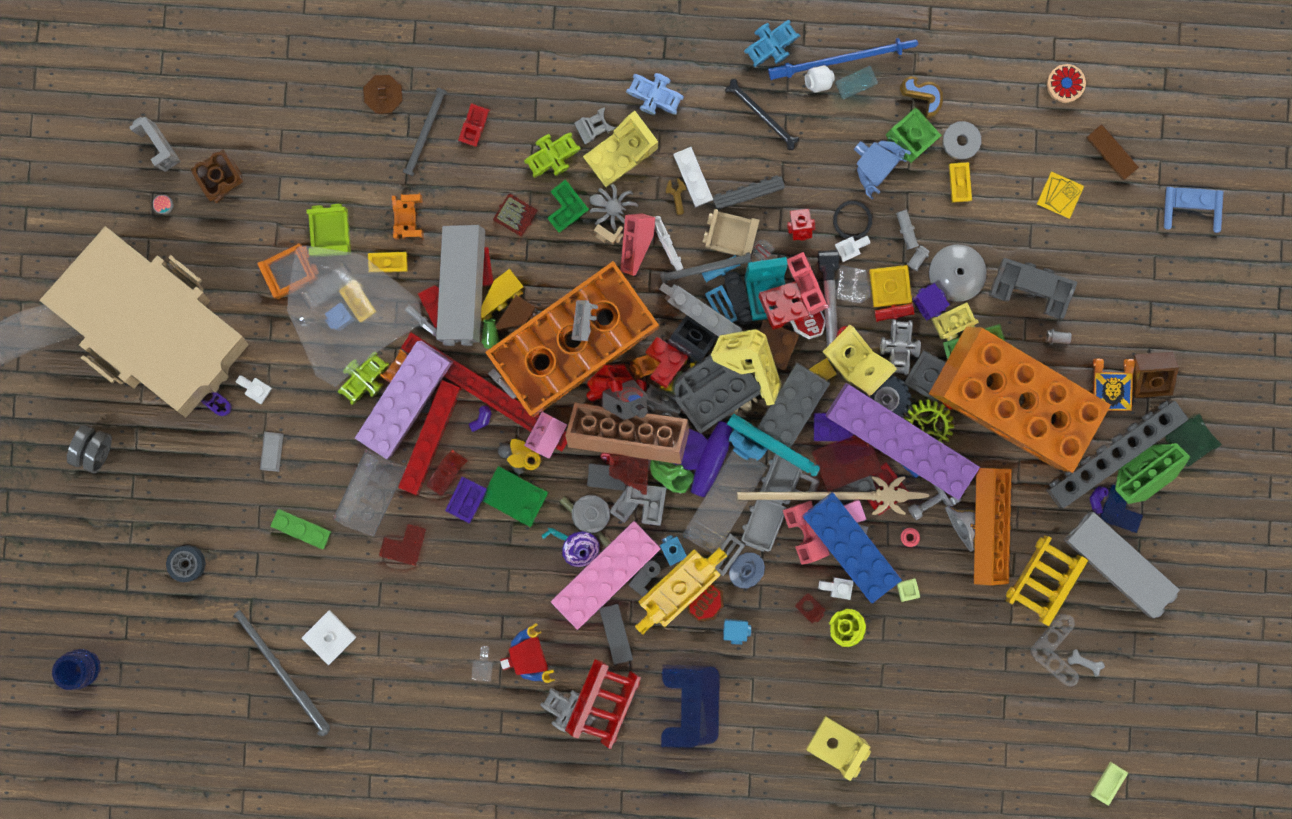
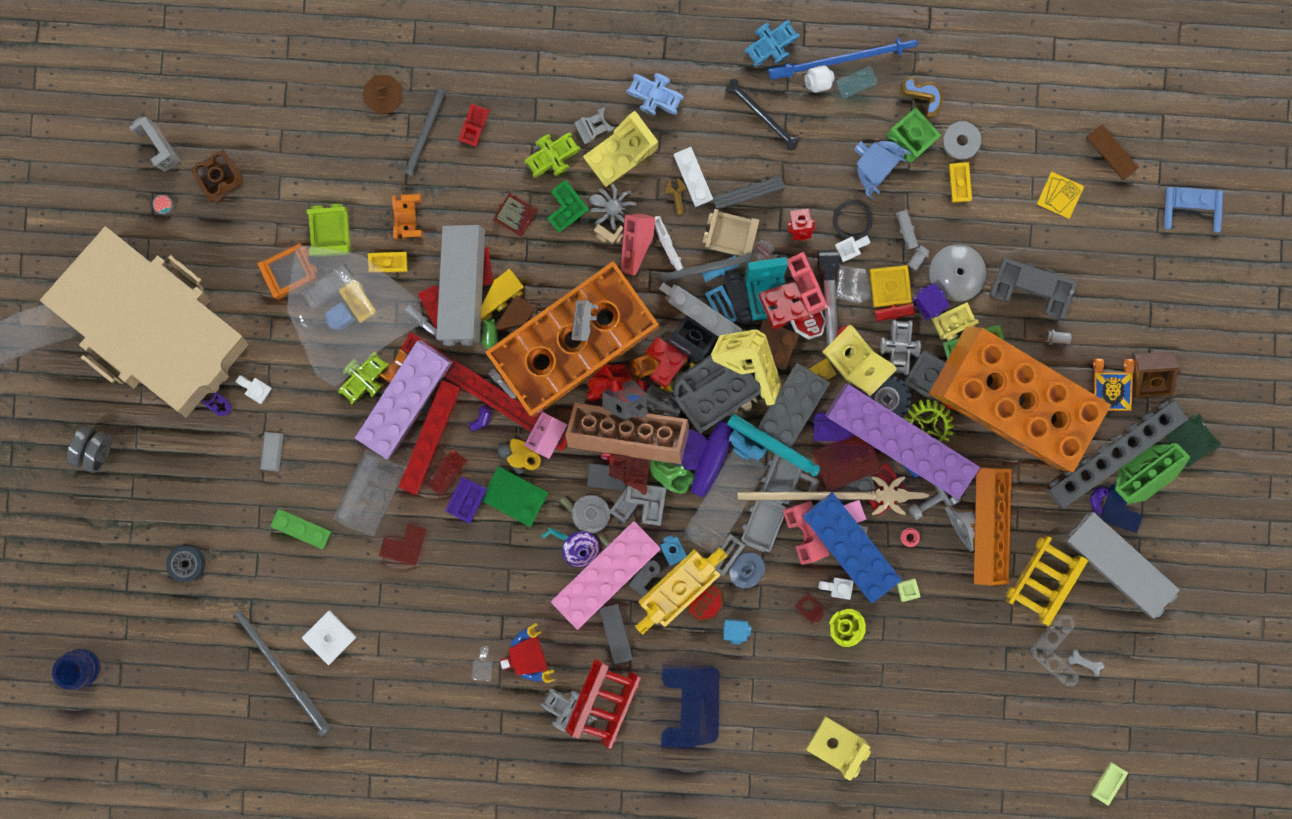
tile [1046,64,1086,103] -> none

